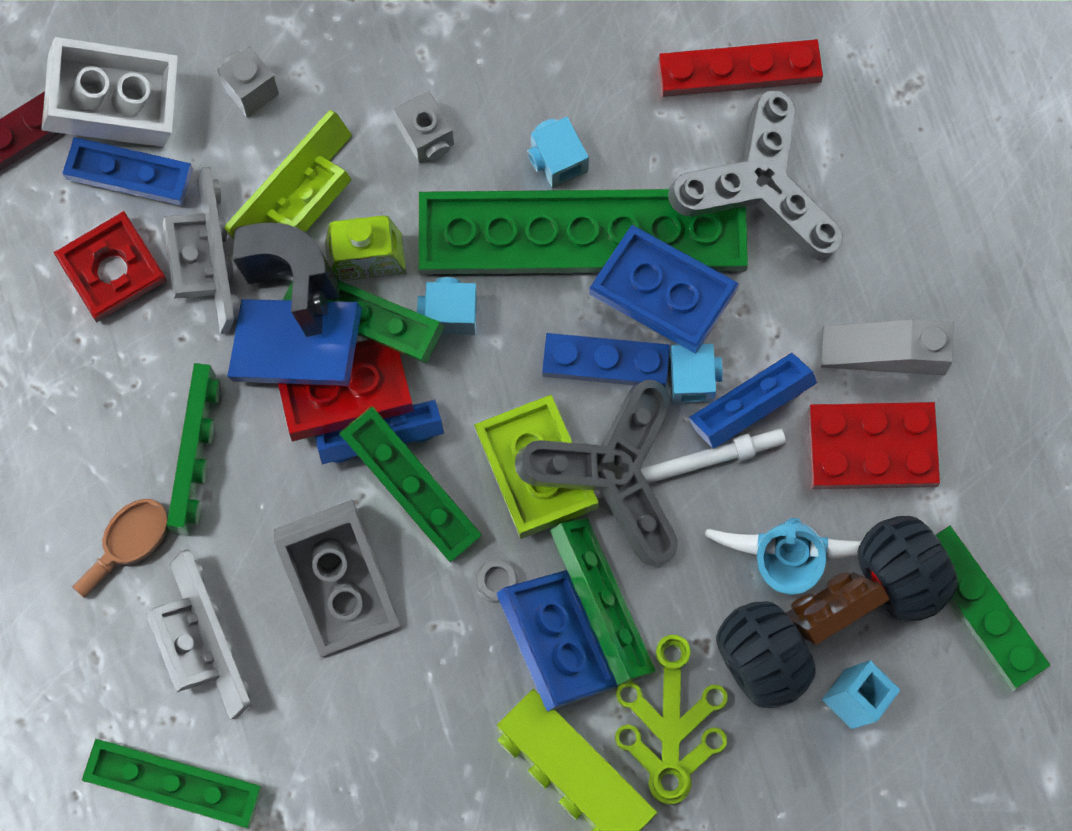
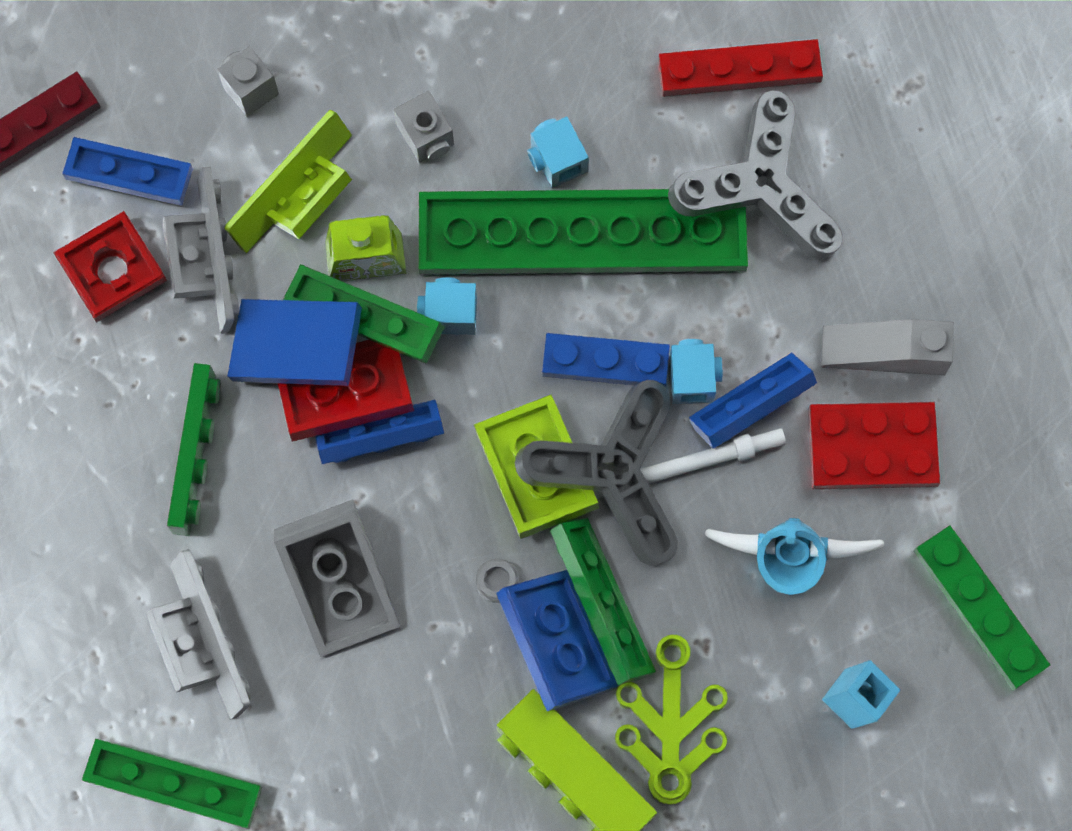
white brick [42,37,178,147] -> none
nougat piece [72,499,168,598] -> none
black arch [233,222,340,337] -> none
green plate [340,406,482,562] -> none
blue tile [589,225,739,354] -> none
black plate [716,516,958,708] -> none

